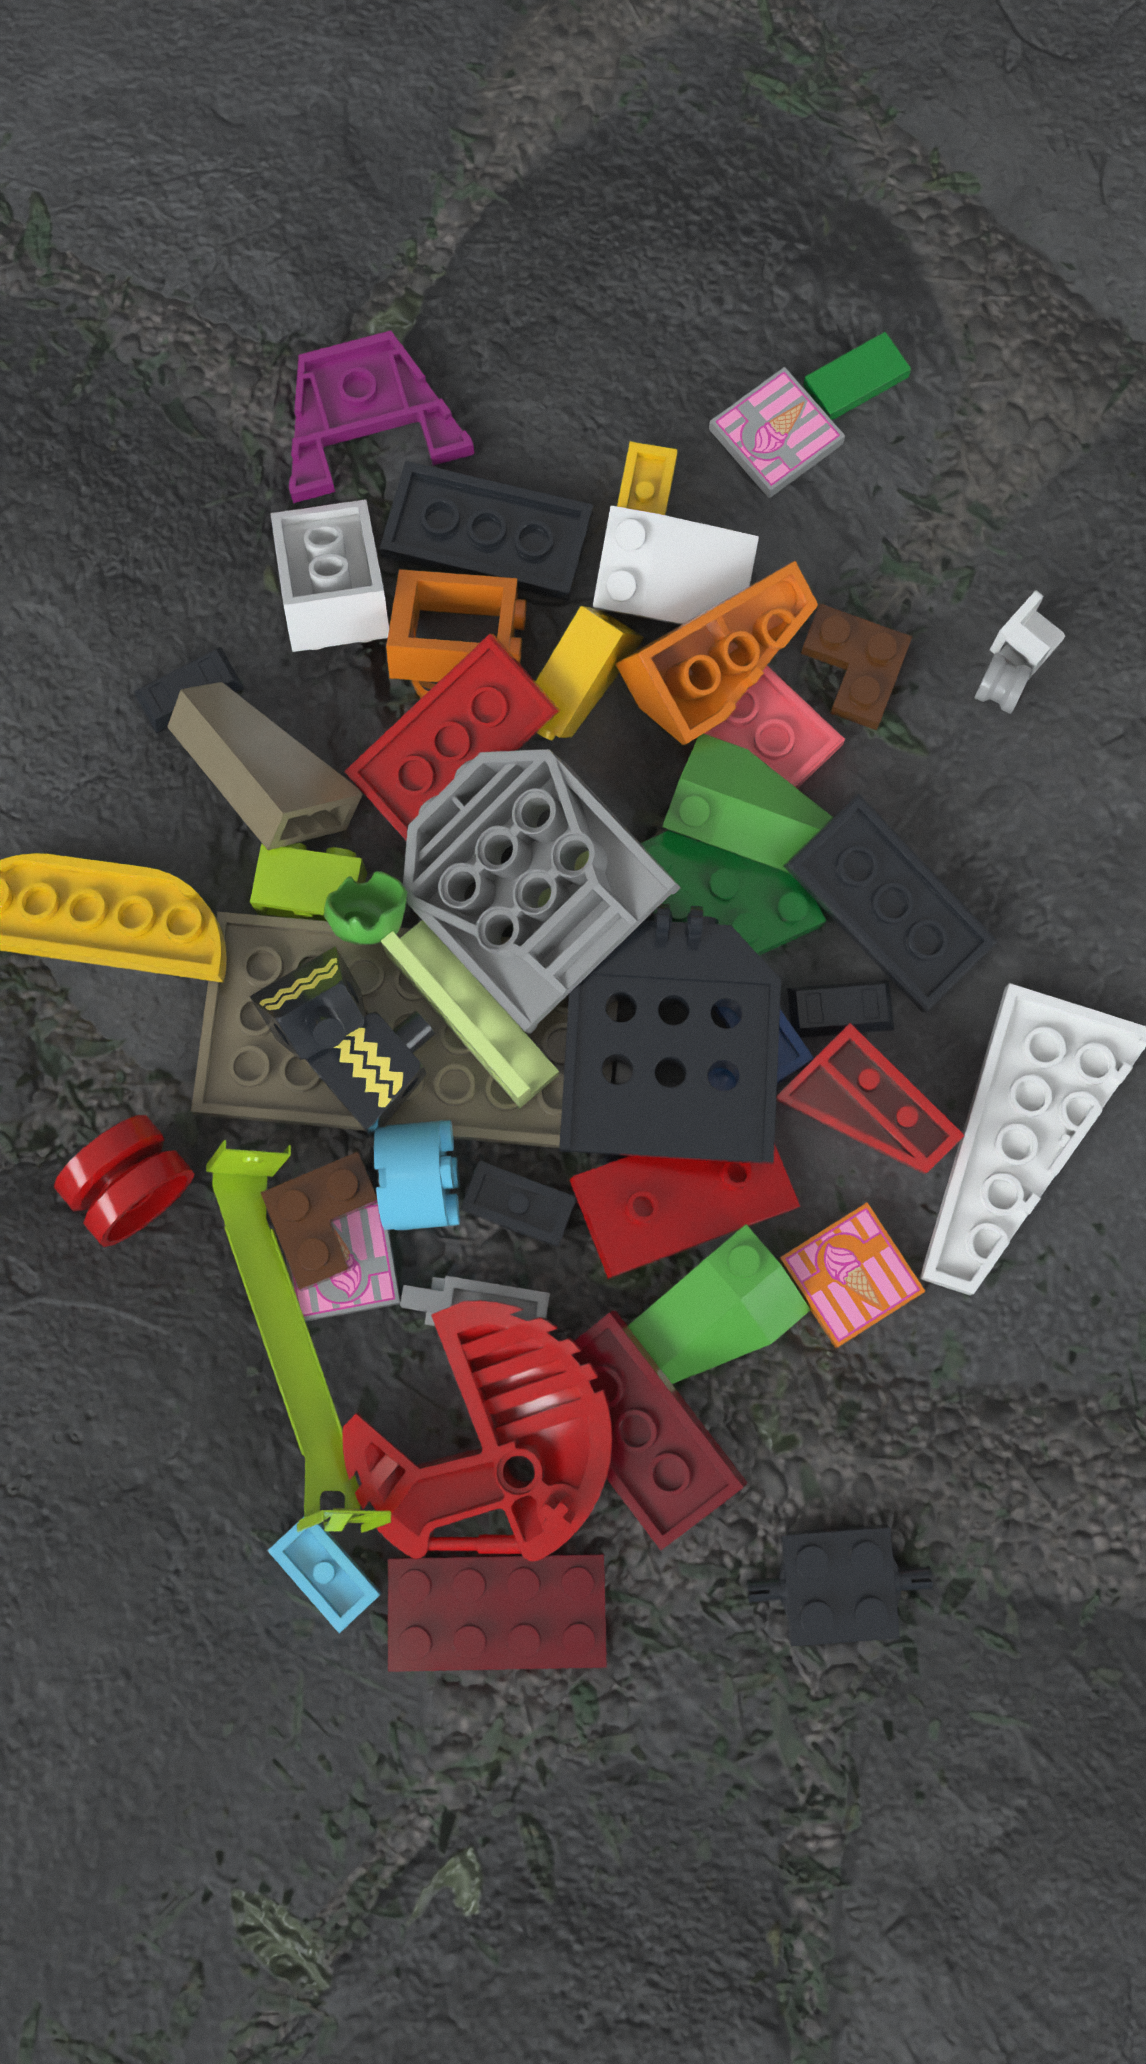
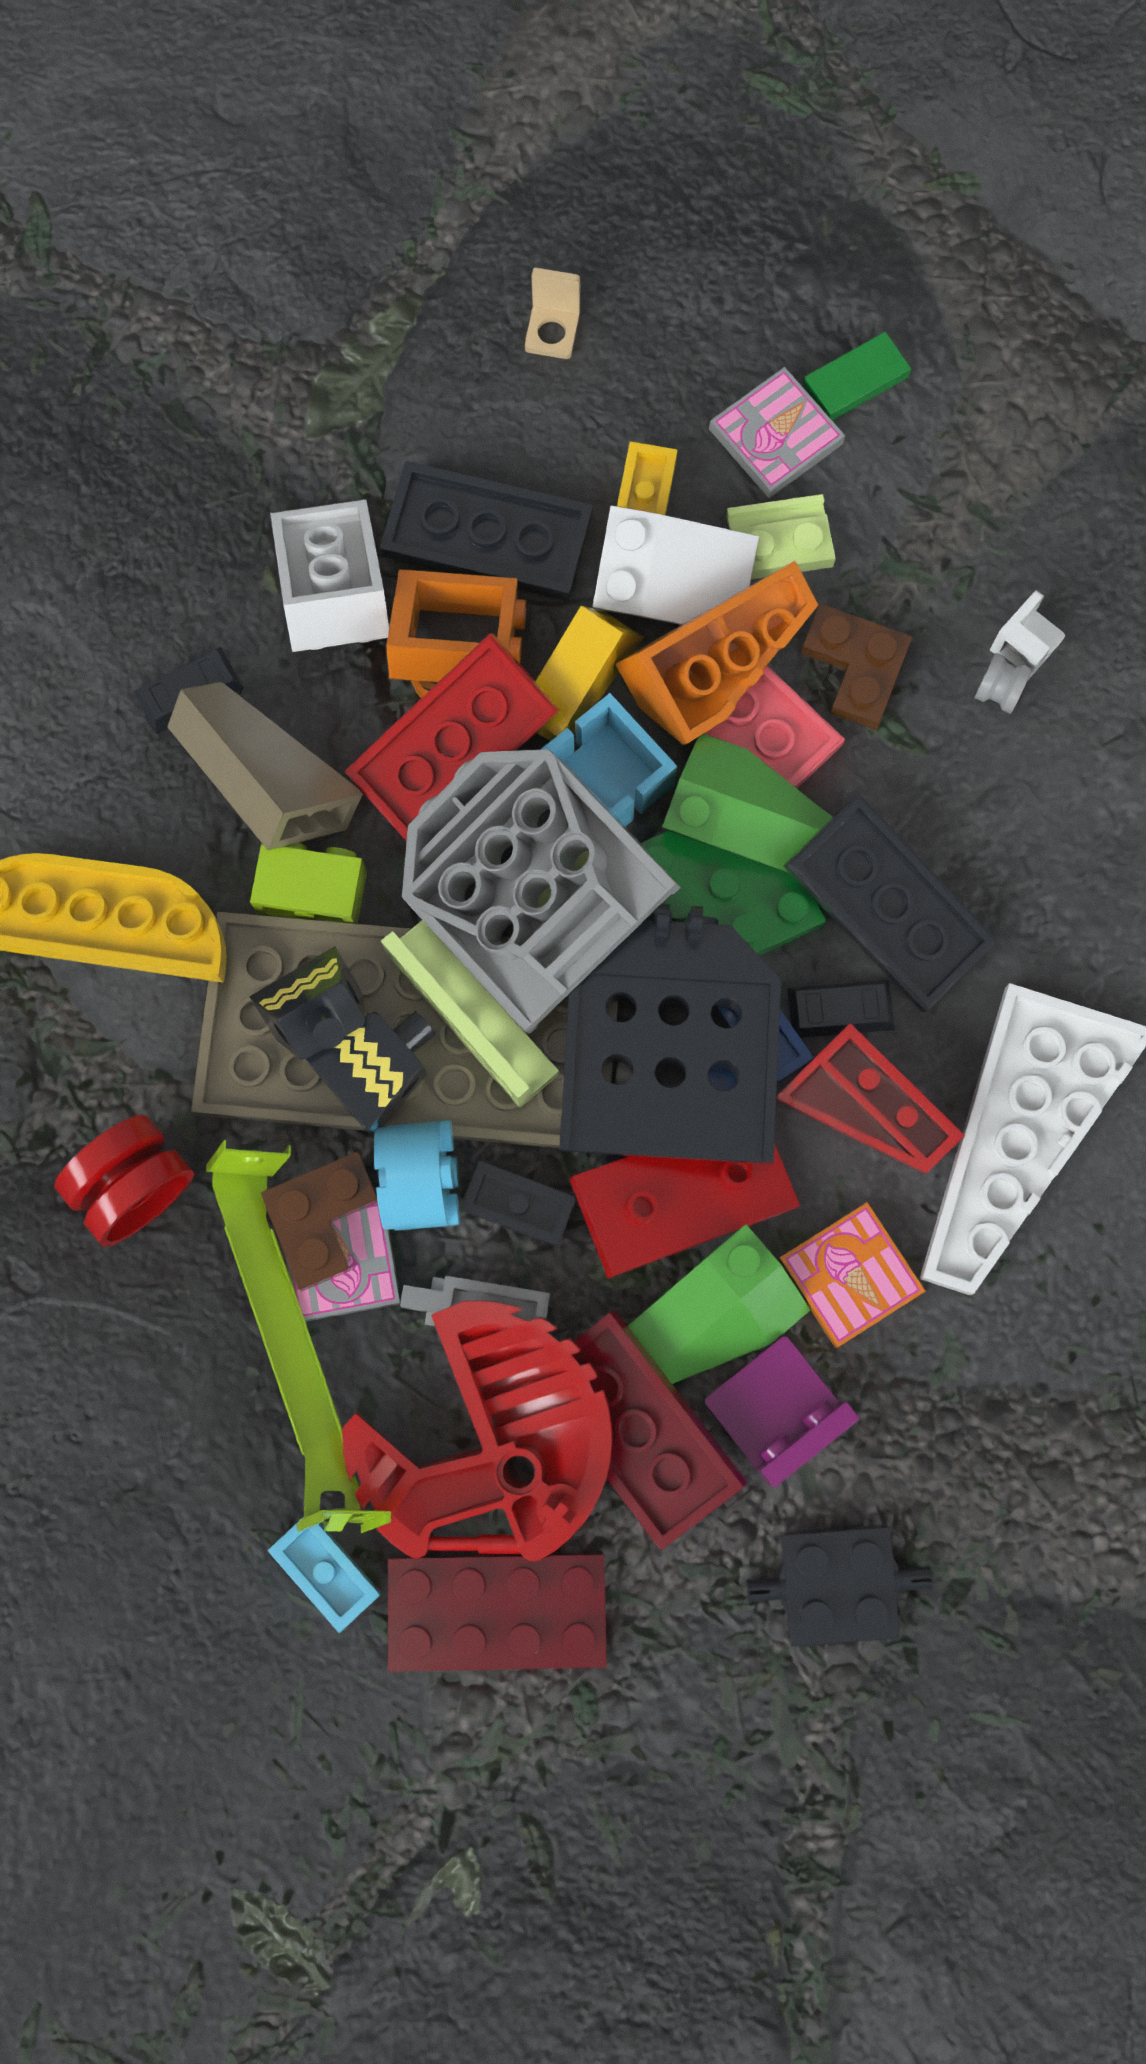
magenta wing [289,330,474,503] -> none
bright green hair [324,871,408,945] -> none
none -> tan bracket [525,268,580,359]
none -> medium azure piece [541,693,677,827]
none -> magenta bracket [704,1337,860,1488]
none -> yellowish green plate [726,494,836,579]

